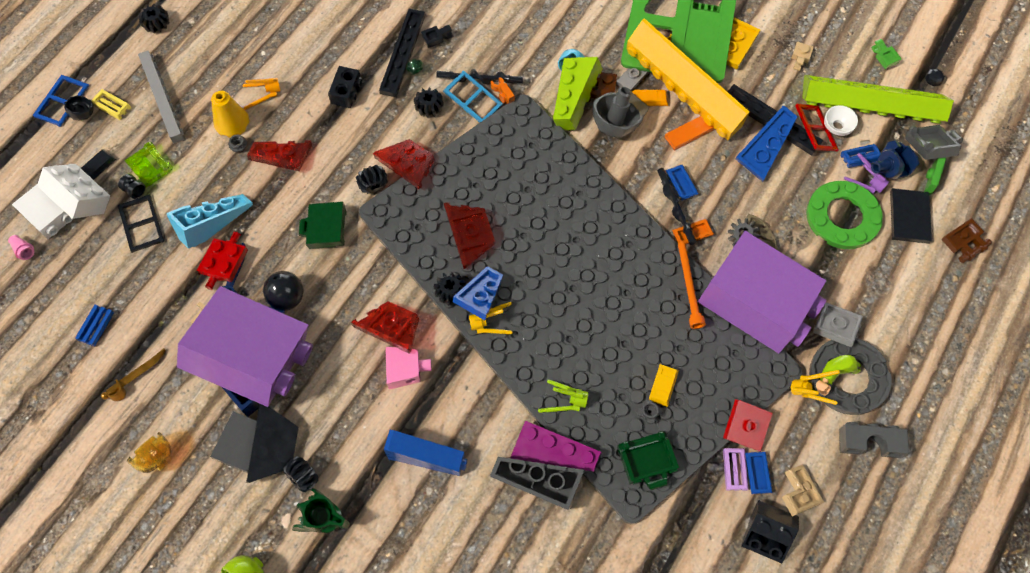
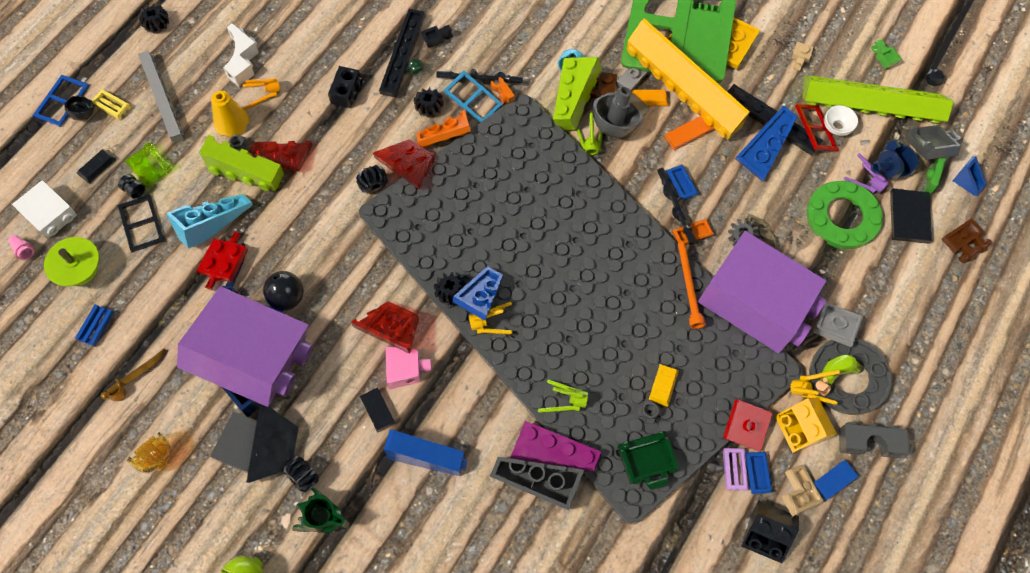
white brick [37,164,110,219] -> none
dark green piece [298,201,347,249] -> none
clear red wing [444,202,495,269] -> none
blue tile [840,144,881,168] -> none
none -> lime piece [44,237,99,286]
none -> lime wedge [199,135,284,192]
none -> white arch [223,24,259,87]
none -> black tile [360,387,395,433]
none -> orange wing [416,109,471,148]
none -> lime plant [576,112,603,156]
none -> yellow slope [775,397,837,453]
none -> blue tile [814,460,858,501]
none -> blue slope [952,156,987,196]

